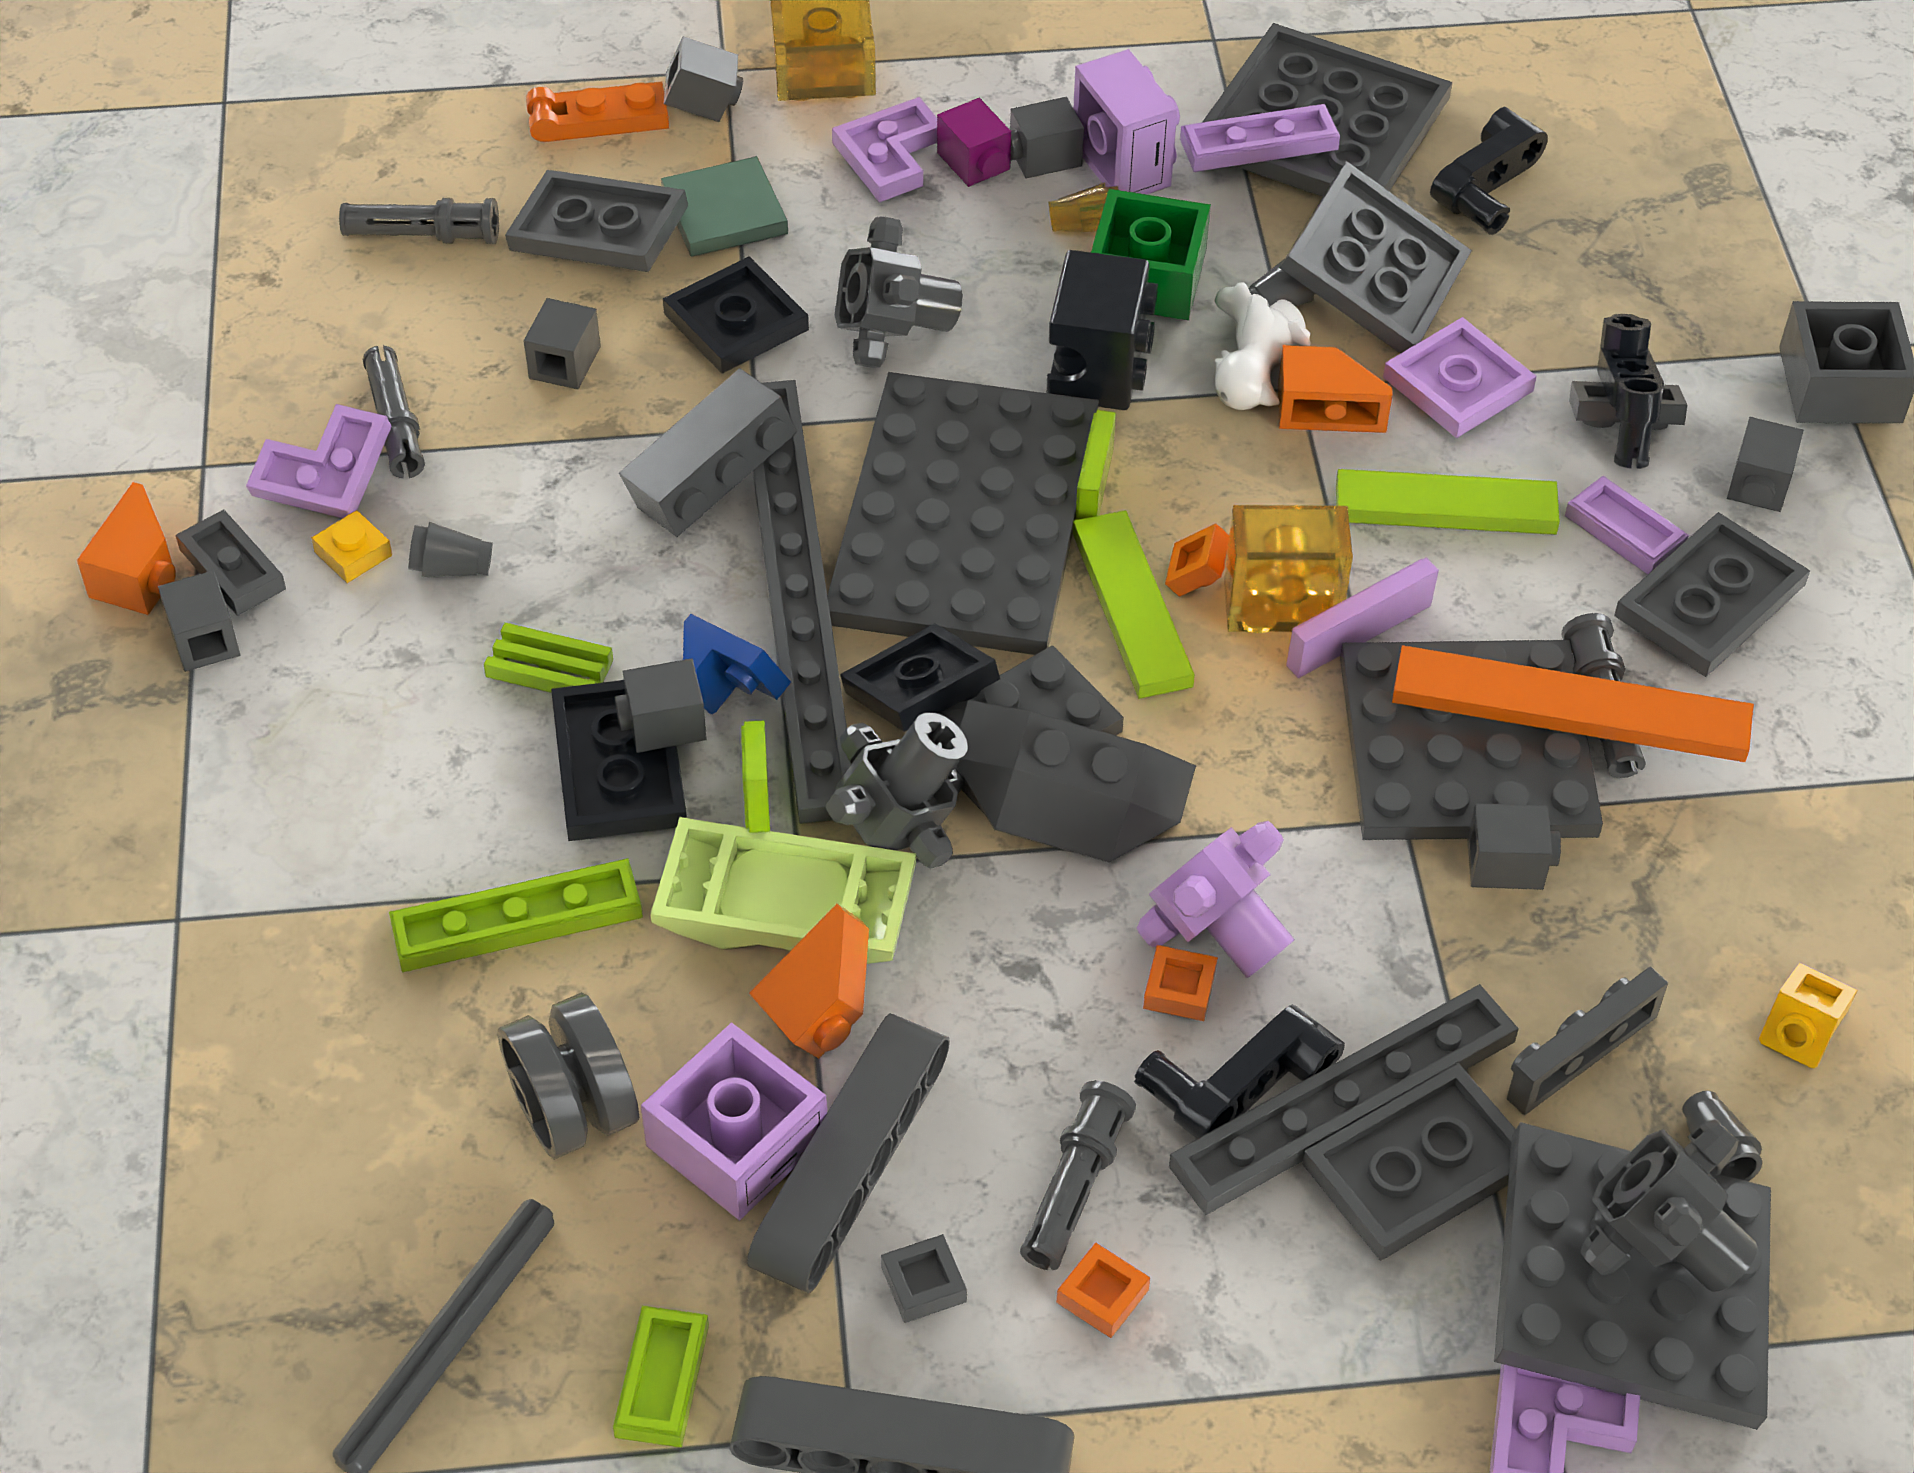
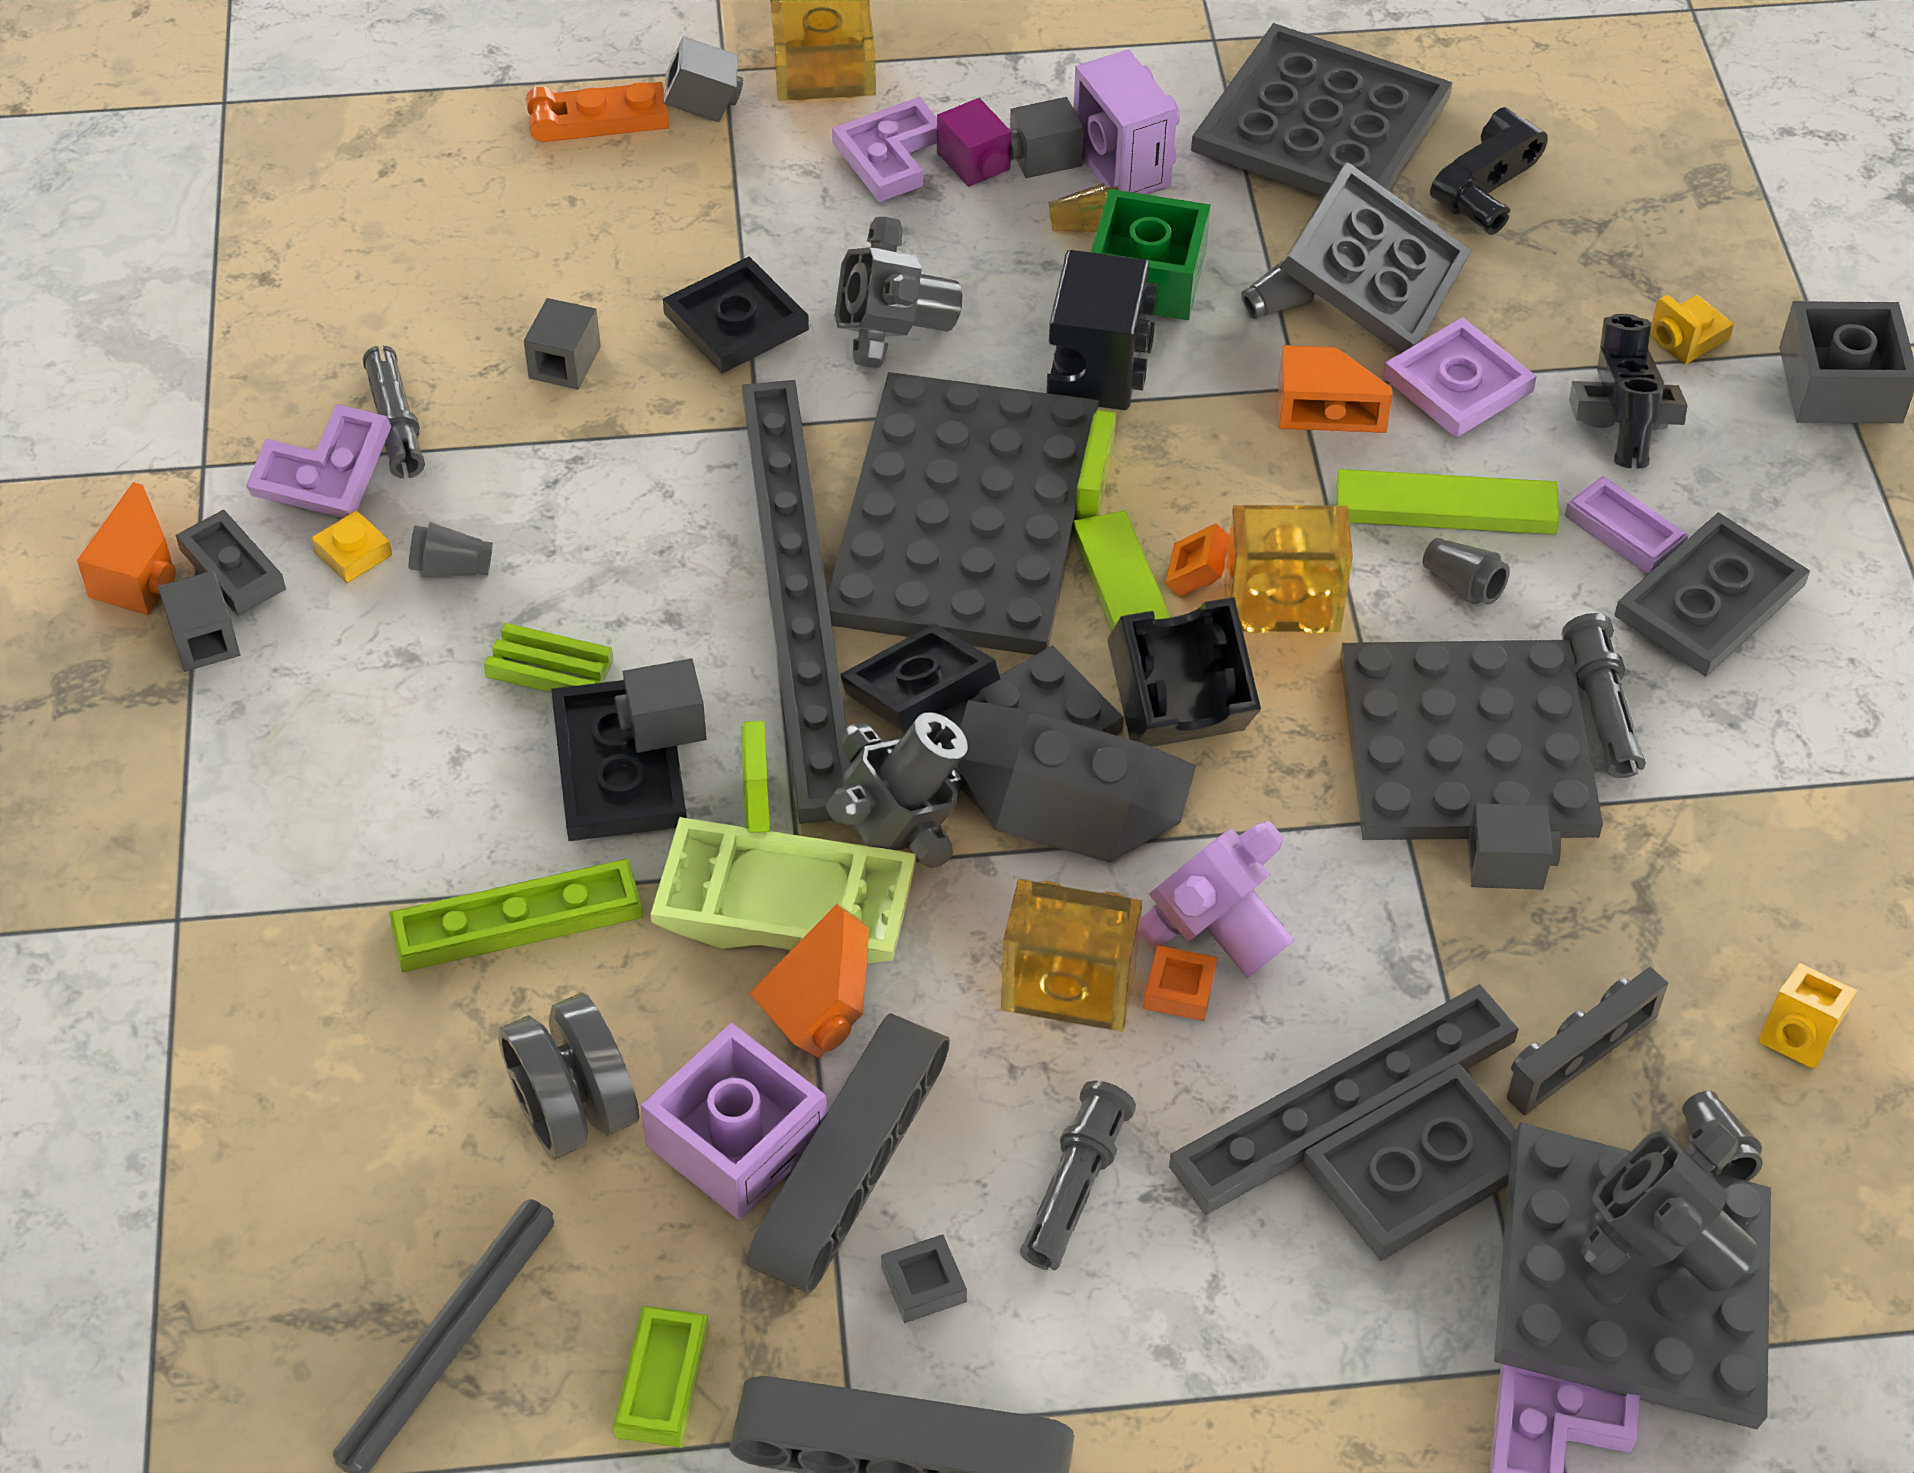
dark grey pin [339,198,499,244] -> none
dark grey plate [505,170,688,272] -> none
brick [619,368,797,537] -> none
sand green tile [661,156,788,257] -> none
blue slope [683,614,791,715] -> none
orange plate [1056,1242,1150,1338] -> none
black beam [1134,1004,1345,1139] -> none
lavender tile [1180,104,1340,172] -> none
white animal [1215,282,1311,410] -> none
lavender tile [1286,557,1439,679] -> none
orange tile [1392,645,1754,762] -> none
dark grey brick [1727,417,1804,512] -> none
none -> clear yellow brick [1001,879,1142,1032]
none -> black piece [1107,597,1261,747]
none -> dark grey cone [1422,538,1510,604]
none -> yellow bracket [1650,295,1734,365]

